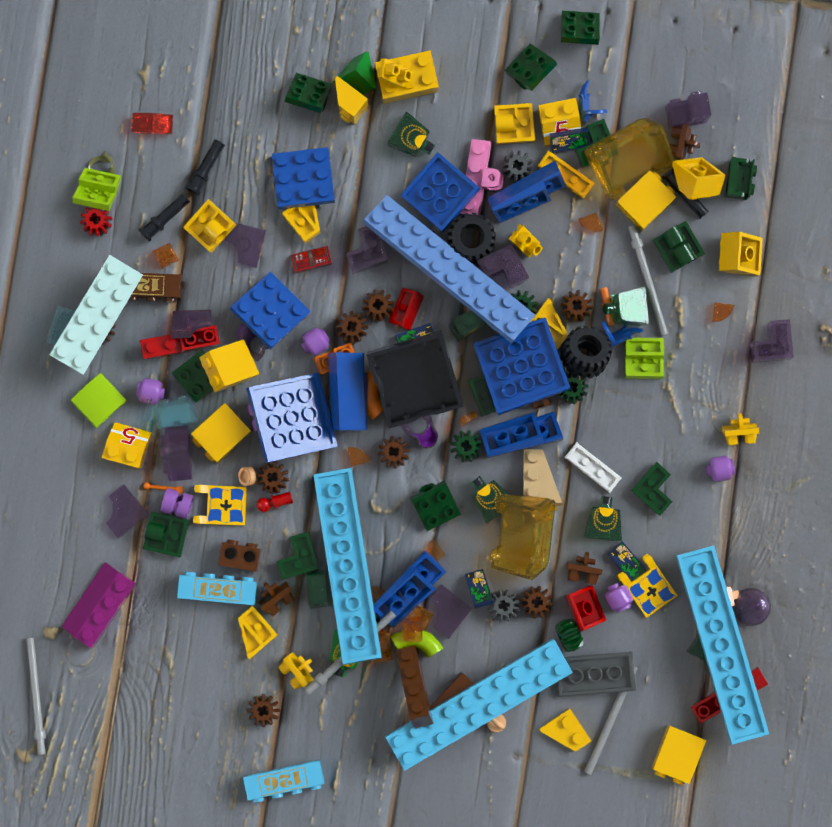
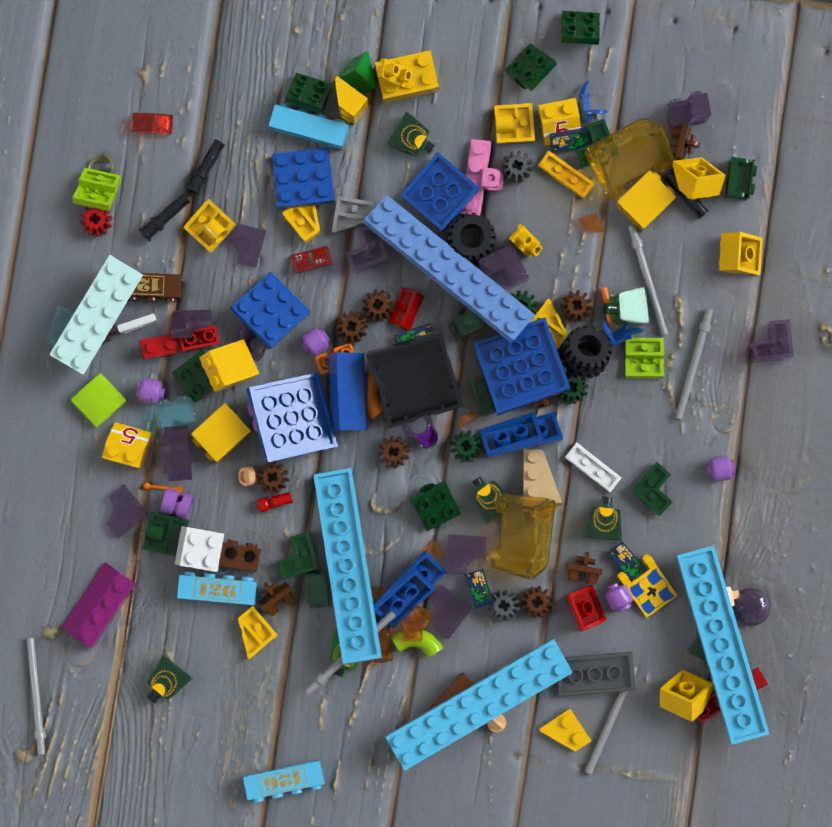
clear orange tile [153,243,179,269] -> none
yellow flag [193,485,247,525] -> none
reddish brown gear [247,694,280,727] -> none
yellow hips [279,652,314,689] -> none
clear orange tile [347,447,370,466] -> none
reddish brown brick [396,645,434,729] -> none
blue slope [488,161,566,224] -> none
dark green gear [555,618,584,652] -> none
yellow brick [651,725,706,785] -> none
dark green plate [652,221,705,273] -> none
clear orange tile [712,302,734,322] -> none
yellow hips [722,413,759,445] -> none
none -> white tile [117,313,158,334]
none -> clear green torso [147,655,193,704]
none -> white brick [175,526,224,572]
none -> medium azure brick [269,103,349,150]
none -> light grey wing [332,196,375,233]
none -> clear purple tile [446,534,487,575]
none -> yellow slope [660,669,714,722]
none -> light grey bar [675,308,714,420]

